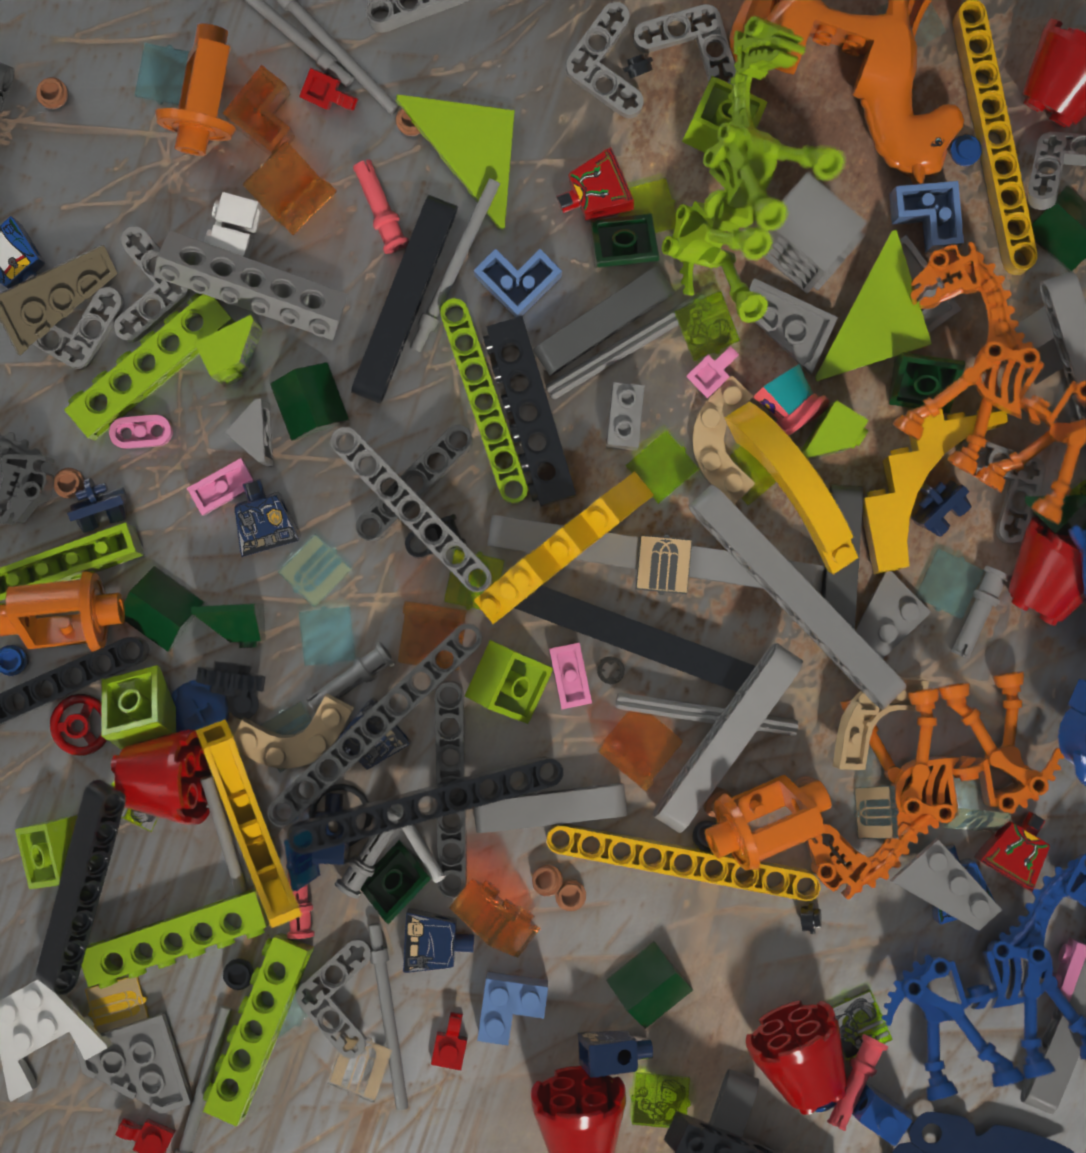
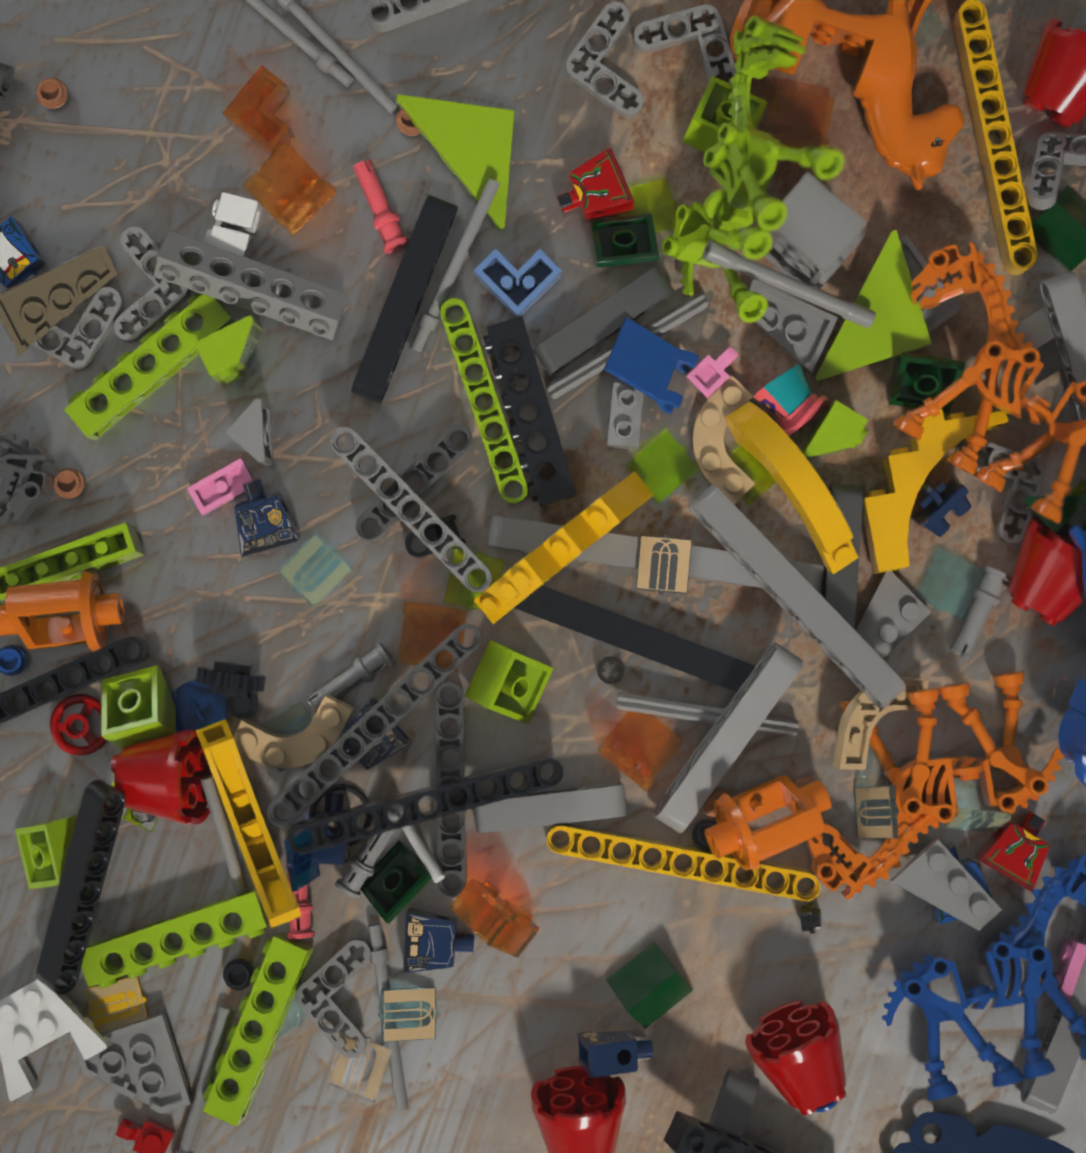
dark blue hips [67,478,127,533] -> none
bright pink plate [109,415,173,449] -> none
dark green slope [124,566,205,652] -> none
clear light blue piece [135,43,190,105] -> none
orange piece [155,23,236,156] -> none
dark green slope [191,604,266,648] -> none
dark green slope [270,362,349,442] -> none
red plate [299,68,359,111] -> none
clear light blue piece [299,606,356,666] -> none
red plate [431,1012,468,1071] -> none
medium blue brick [477,971,548,1045] -> none
nougat plate [532,865,563,896] -> none
bright pink plate [549,642,592,709] -> none
nougat plate [555,880,586,911] -> none
black plate [623,53,653,79] -> none
clear neon green piece [631,1072,691,1128] -> none
clear neon green piece [674,291,740,361] -> none
coral pin [827,1034,889,1131] -> none
piece [831,989,893,1061] -> none
blue torso [852,1083,913,1146] -> none
medium blue brick [889,181,964,253] -> none
blue plate [950,135,982,166] -> none
none -> piece [378,986,439,1042]
none -> blue flag [604,317,699,414]
none -> light grey piece [702,241,876,328]
none -> clear orange bracket [765,87,834,149]

